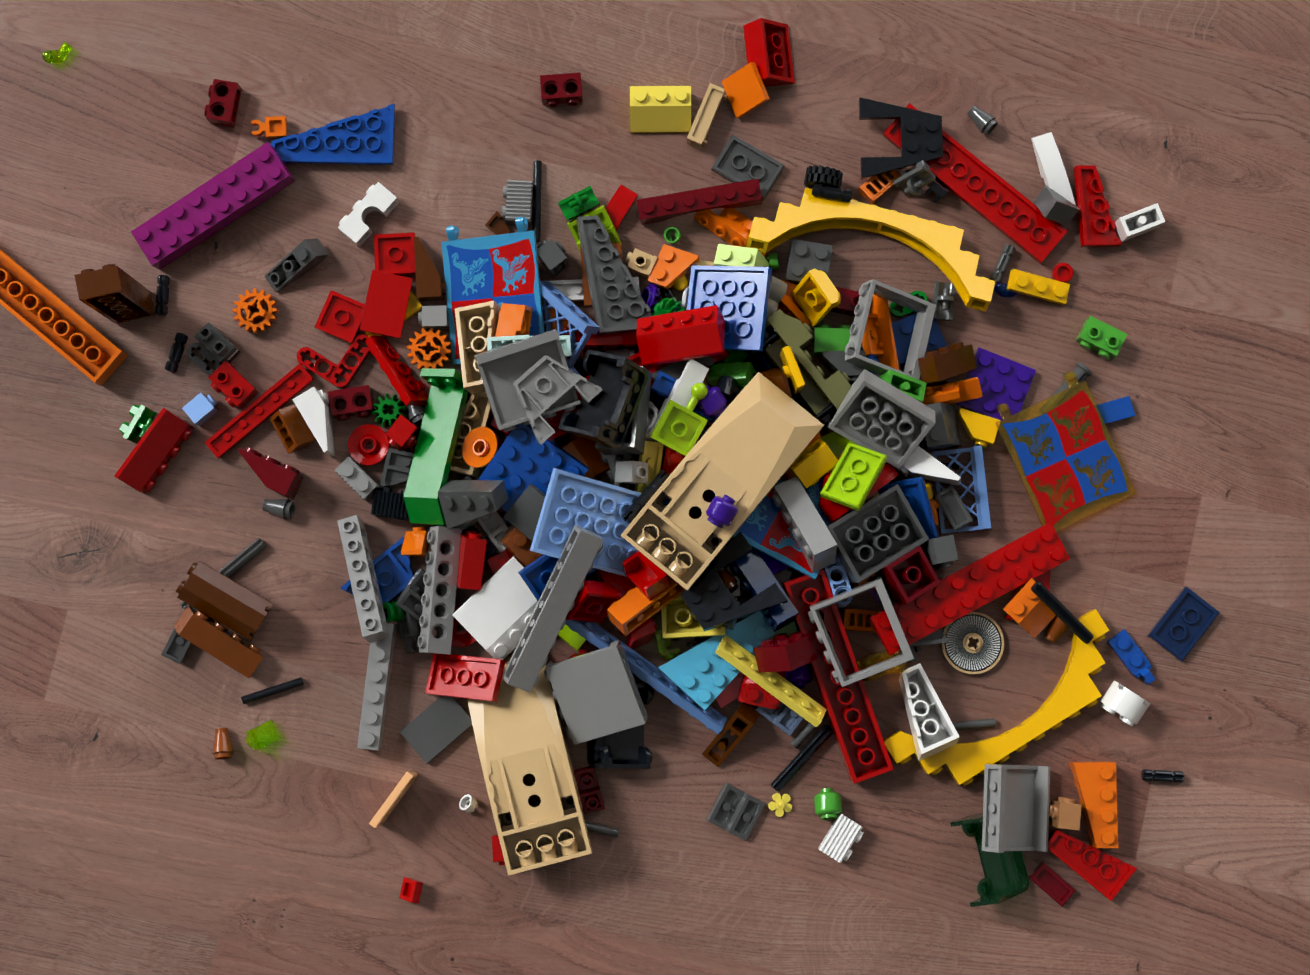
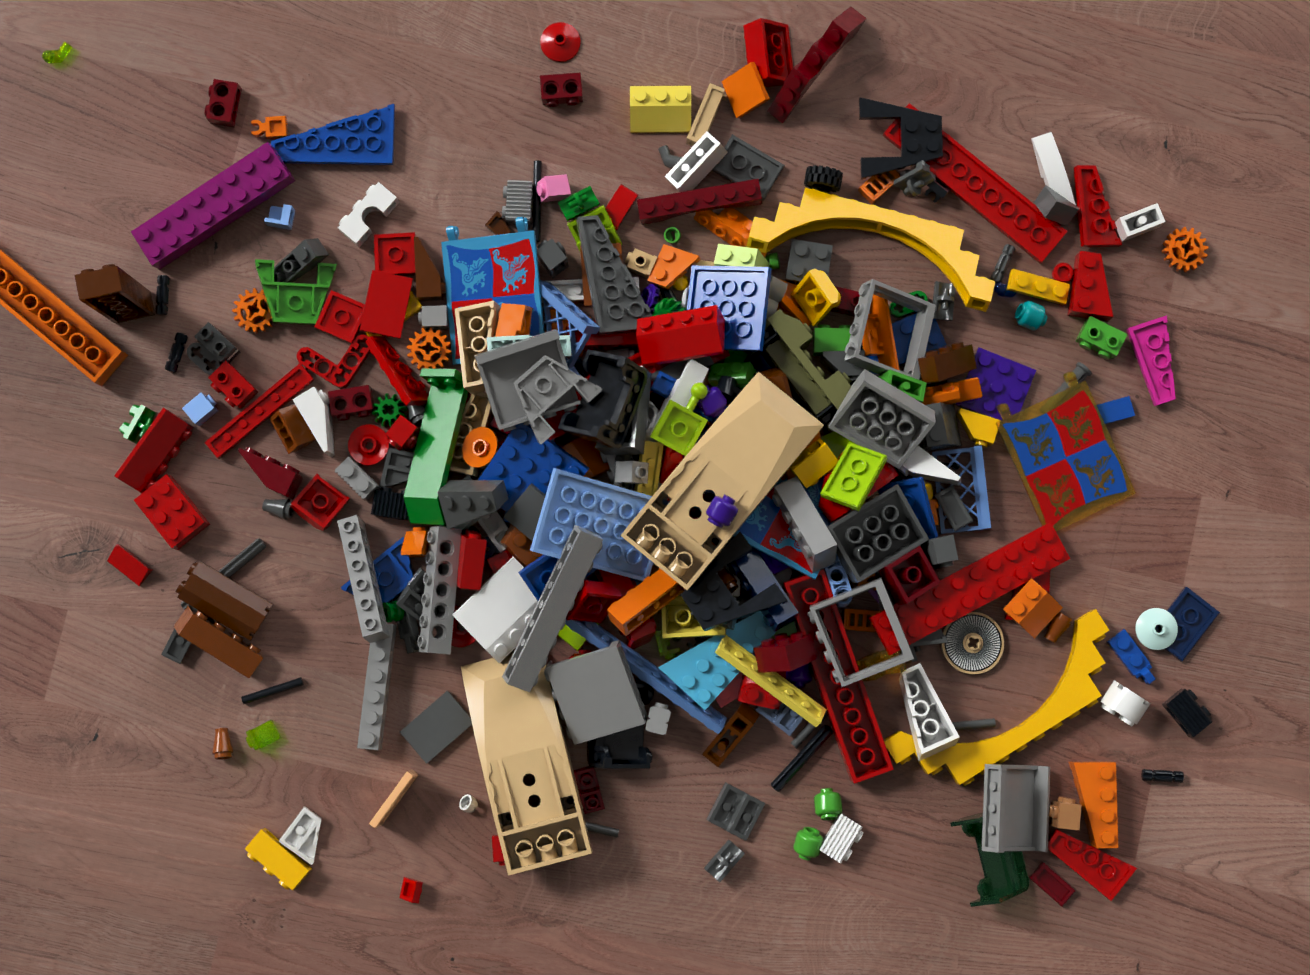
plate [425,654,505,703] -> none
black pin [621,470,670,524] -> none
red panel [622,551,670,601] -> none
light yellow plant [768,793,792,817] -> none
yellow plate [779,346,805,394] -> none
black axle [812,184,852,202] -> none
dark grey cone [967,105,998,135] -> none
black axle [1031,581,1094,644] -> none
none -> red slope [107,544,152,586]
none -> red brick [134,474,210,550]
none -> yellow brick [245,828,312,890]
none -> bright green wing [255,259,337,325]
none -> light blue panel [264,204,295,230]
none -> white wing [279,806,322,865]
none -> red slope [291,474,350,531]
none -> bright pink brick [537,174,571,202]
none -> red dish [540,22,581,62]
none -> light grey brick [645,702,671,735]
none -> dark grey arm [658,145,682,168]
none -> white brick [665,132,728,192]
none -> dark grey hips [704,839,745,883]
none -> dark red arch [767,6,867,123]
none -> bright green head [793,827,823,860]
none -> teal head [1015,301,1047,331]
none -> red wedge [1067,251,1113,322]
none -> dark pink wing [1126,315,1176,407]
none -> light aqua dish [1135,608,1178,650]
none -> orange gear [1162,227,1209,272]
none -> black brick [1162,689,1213,737]

